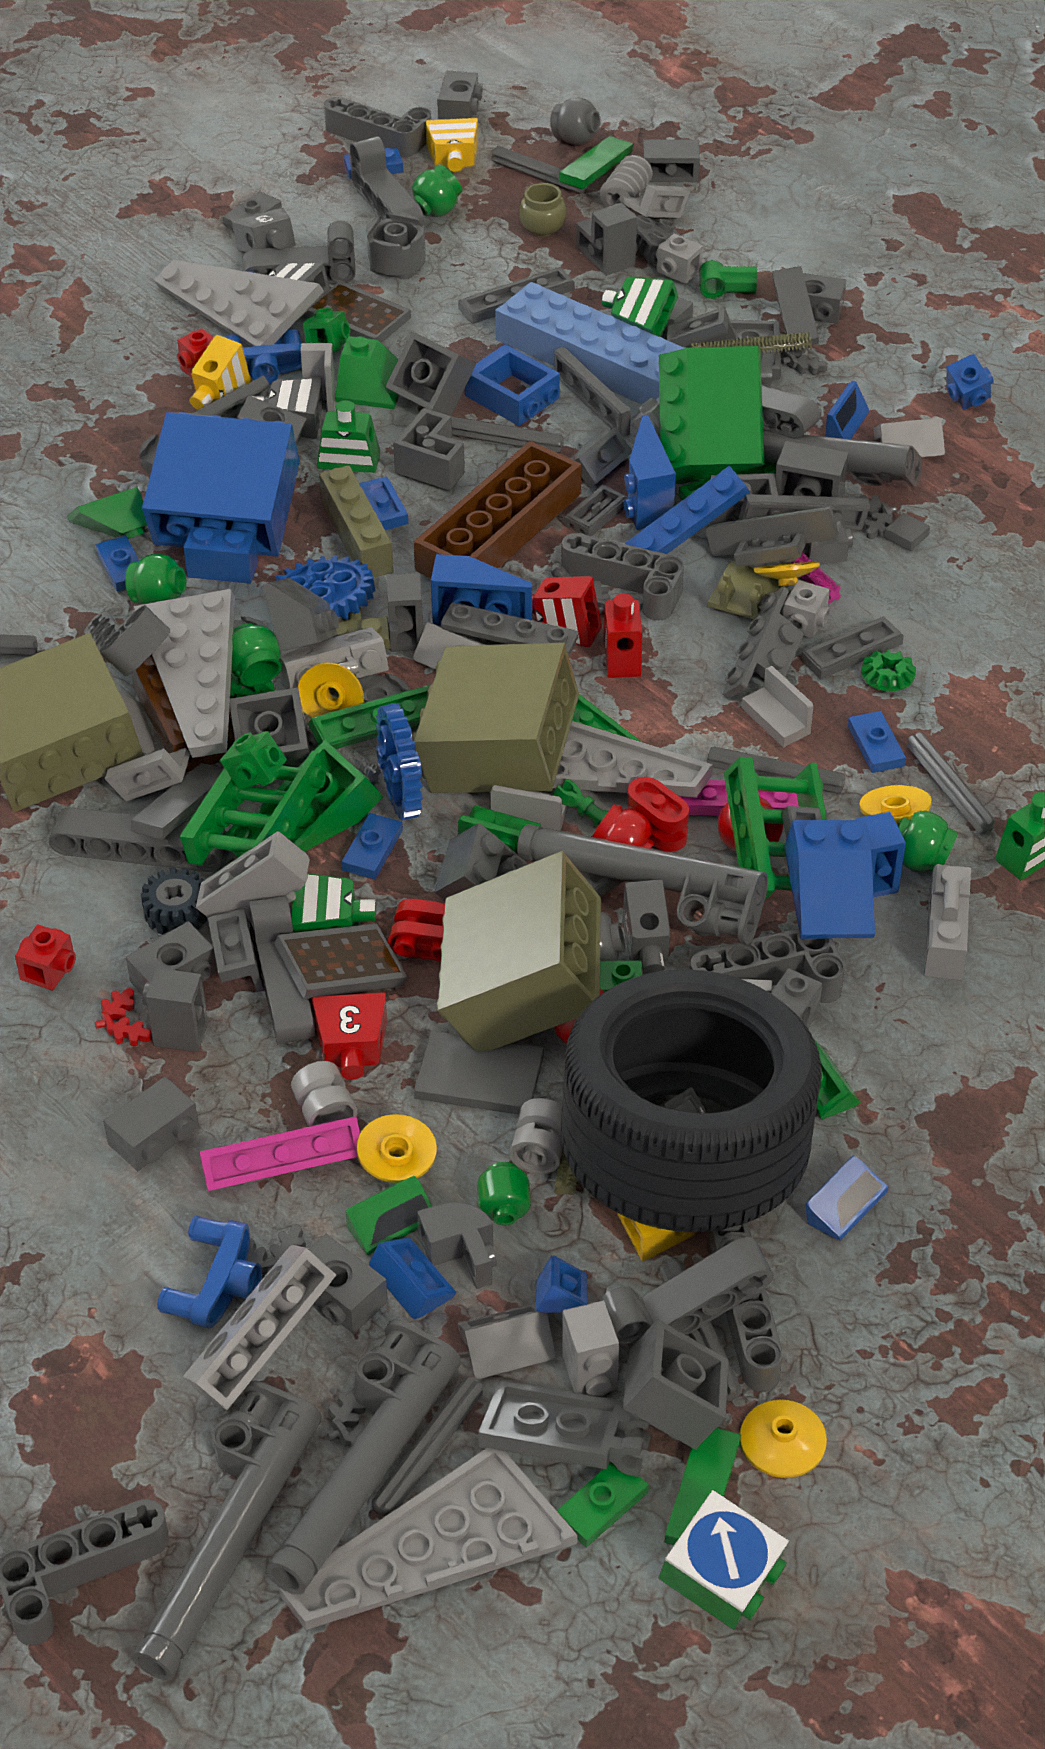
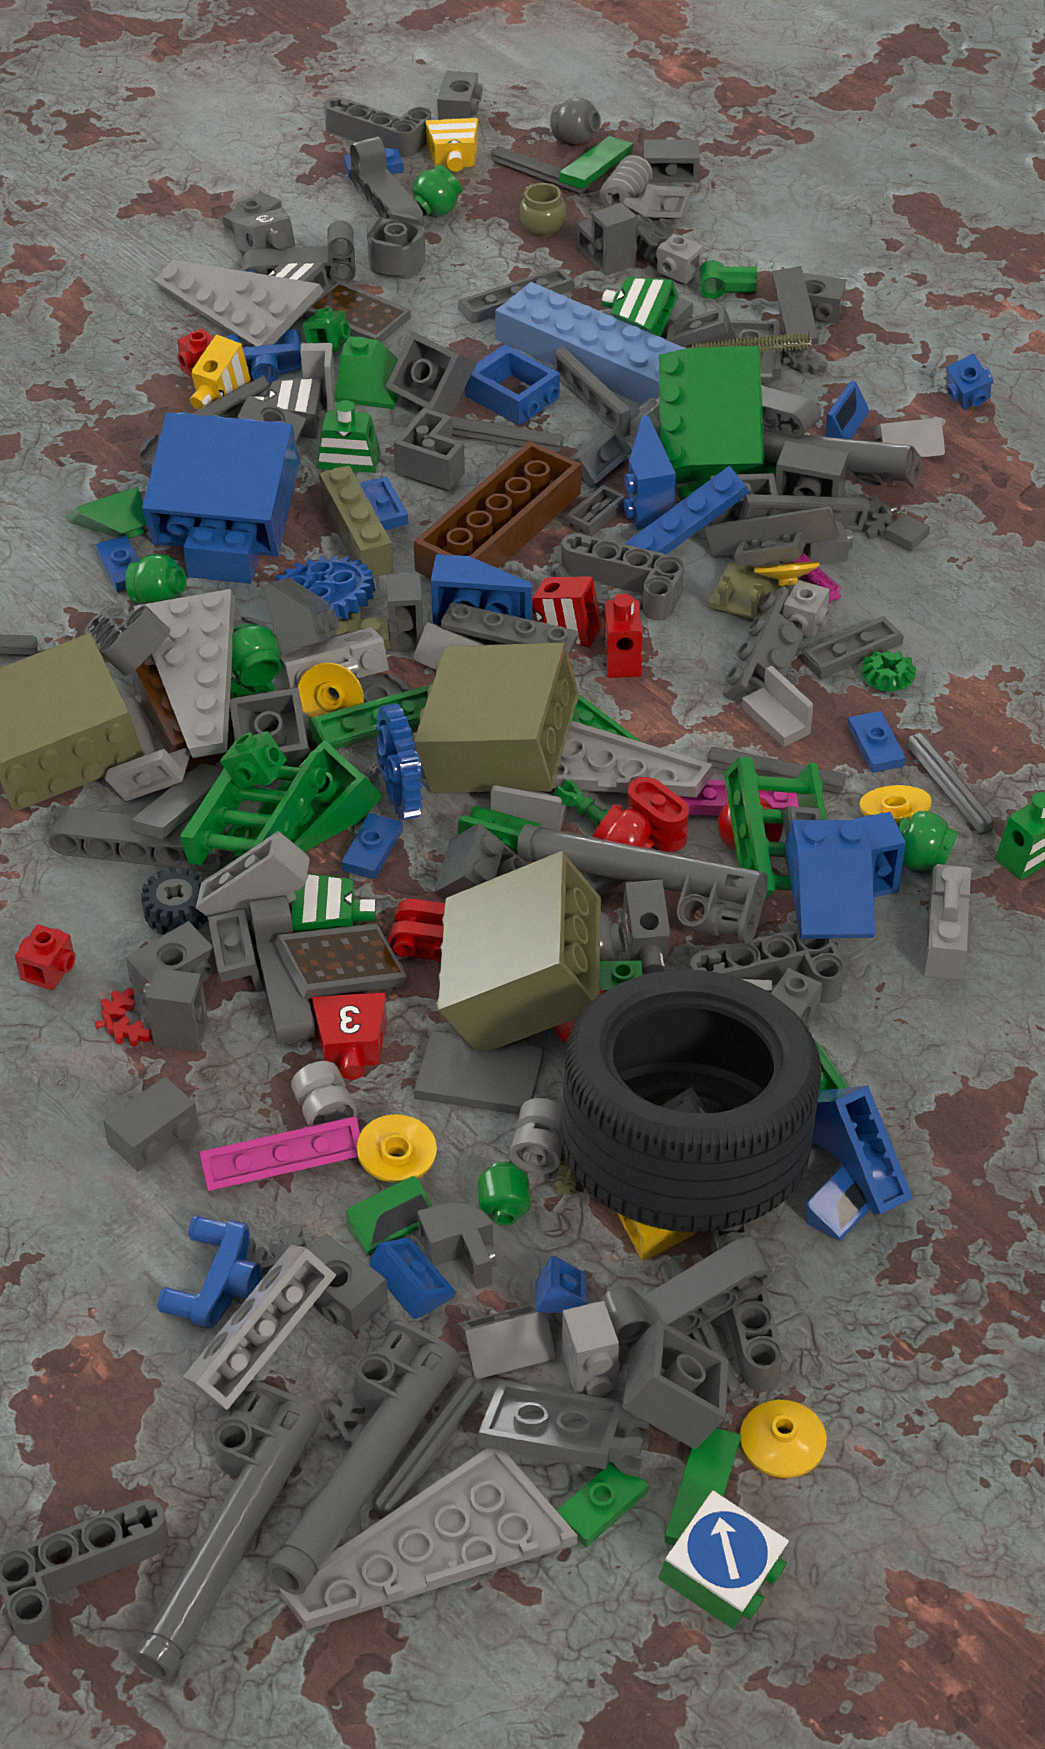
none -> blue arch [812,1085,913,1214]

